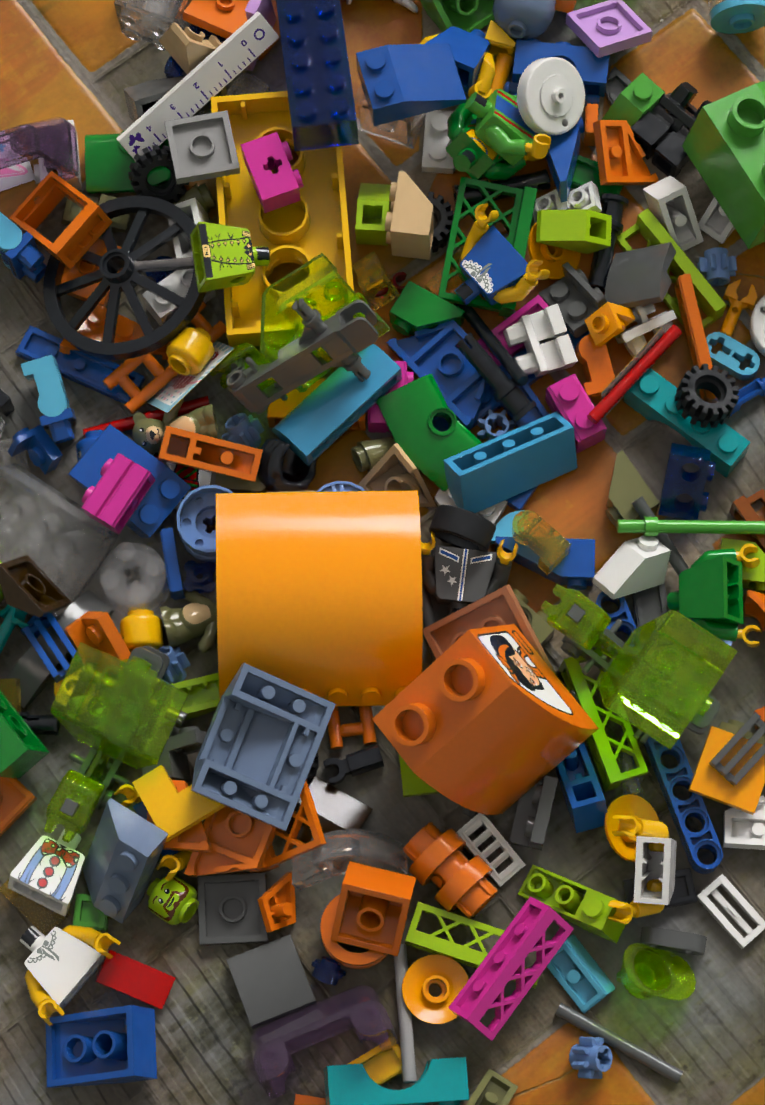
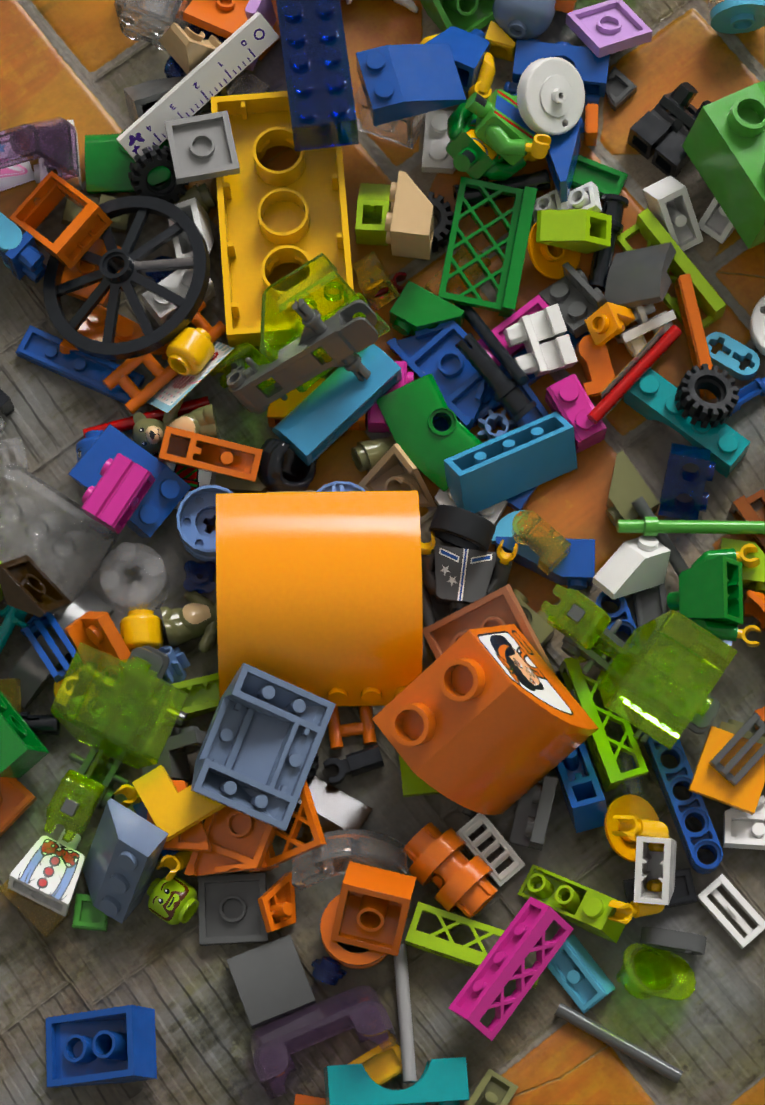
blue bracket [8,424,63,475] -> none
torso [20,925,121,1026] -> none
medium azure hips [21,355,77,444] -> none
red slope [95,950,176,1010] -> none
blue tile [160,527,185,600] -> none
lime torso [190,222,270,292] -> none
medium blue gear [222,413,265,448] -> none
dark pink brick [241,132,304,213] -> none
light orange dish [402,954,469,1024] -> none
torso [454,203,550,305] -> none
light orange axle [491,52,514,94] -> none
medium blue gear [569,1036,613,1079] -> none
orange wing [593,120,659,185] -> none
bright green slope [602,72,665,127] -> none
medium blue gear [697,247,737,286] -> none
light orange bar [719,279,758,337] -> none

